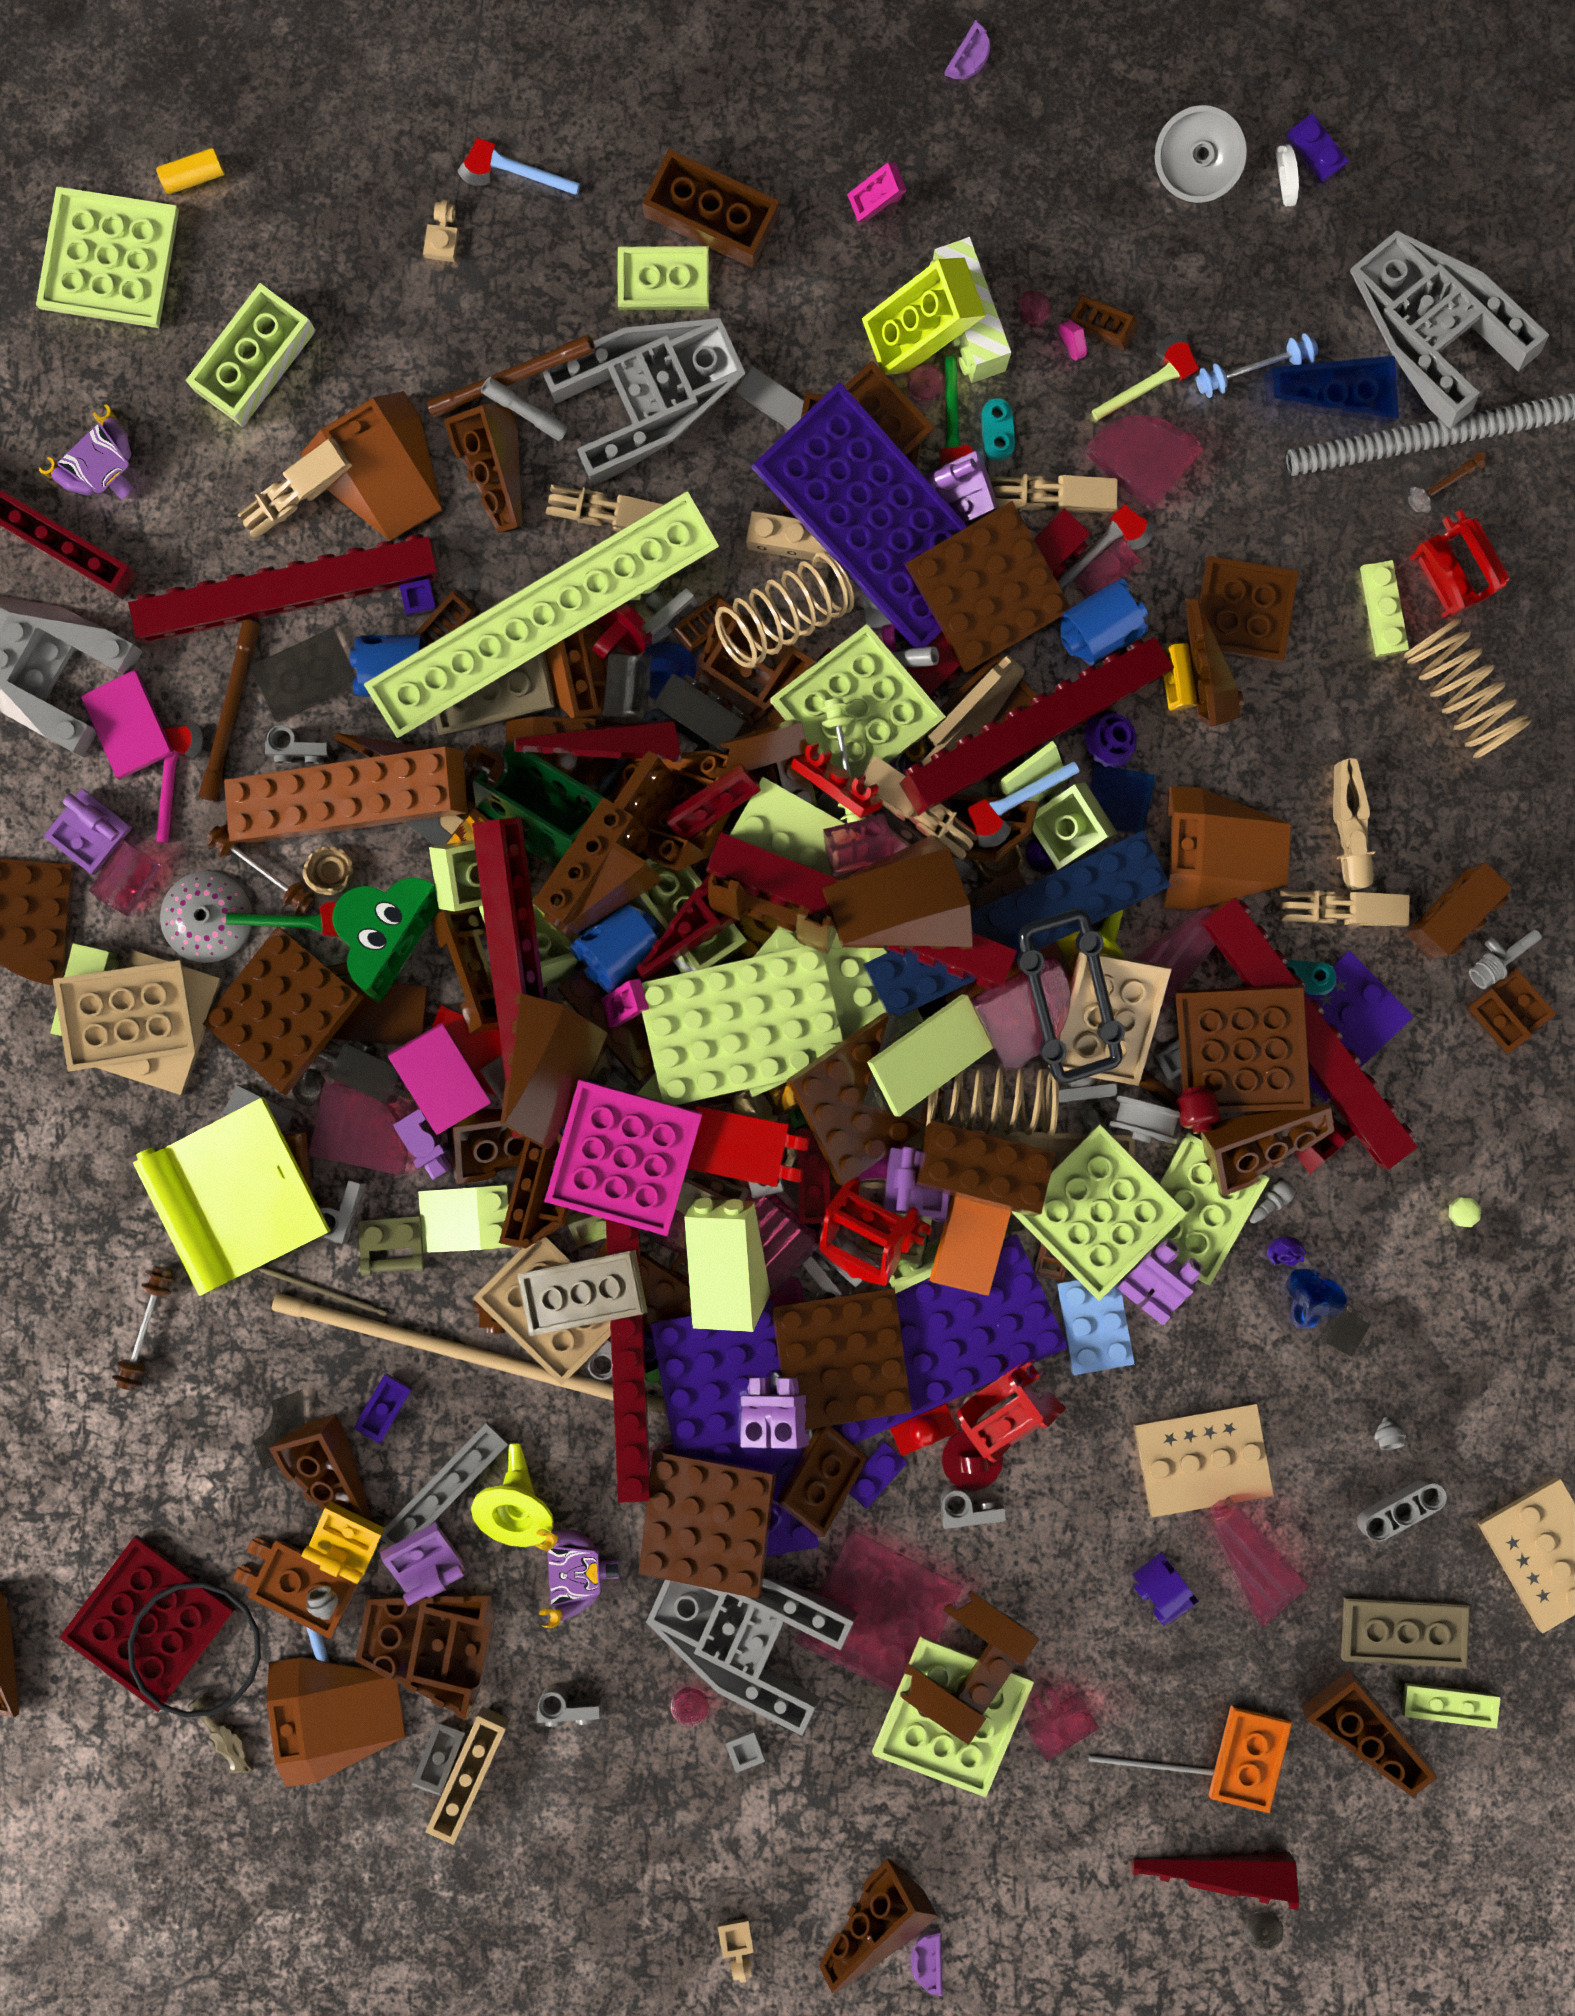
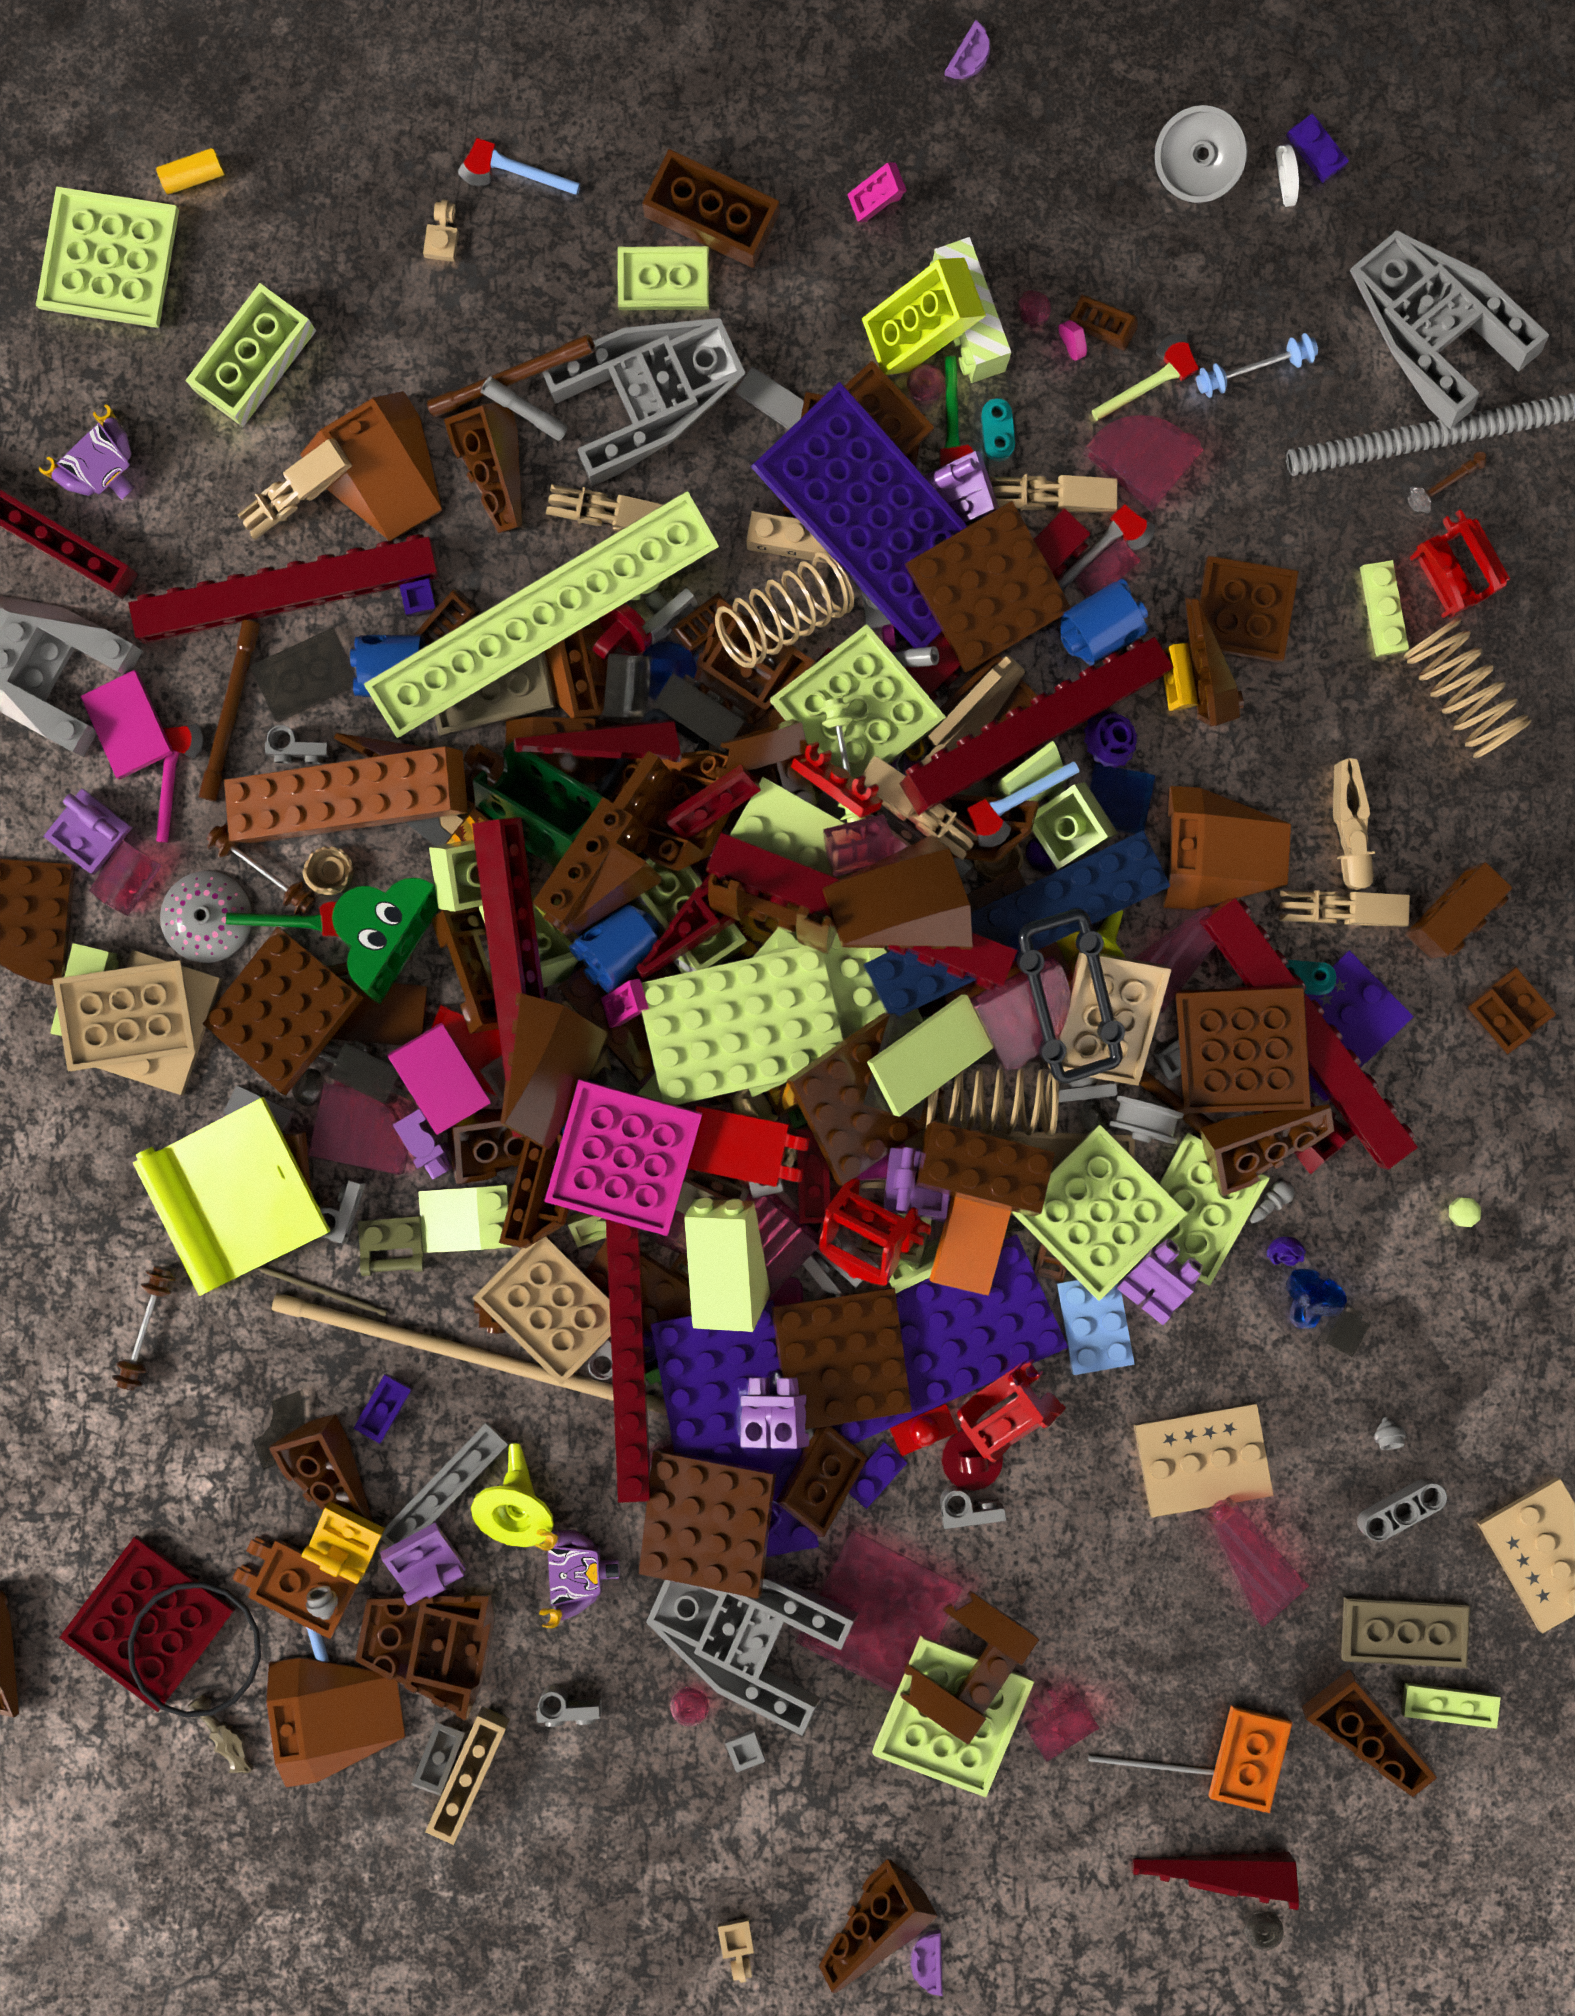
tile [518,1250,648,1336] -> none
dark purple cylinder [1132,1552,1199,1627] -> none
dark red head [1176,1086,1220,1134] -> none
clear blue wedge [1264,356,1399,424] -> none
light grey piece [1469,929,1542,989] -> none

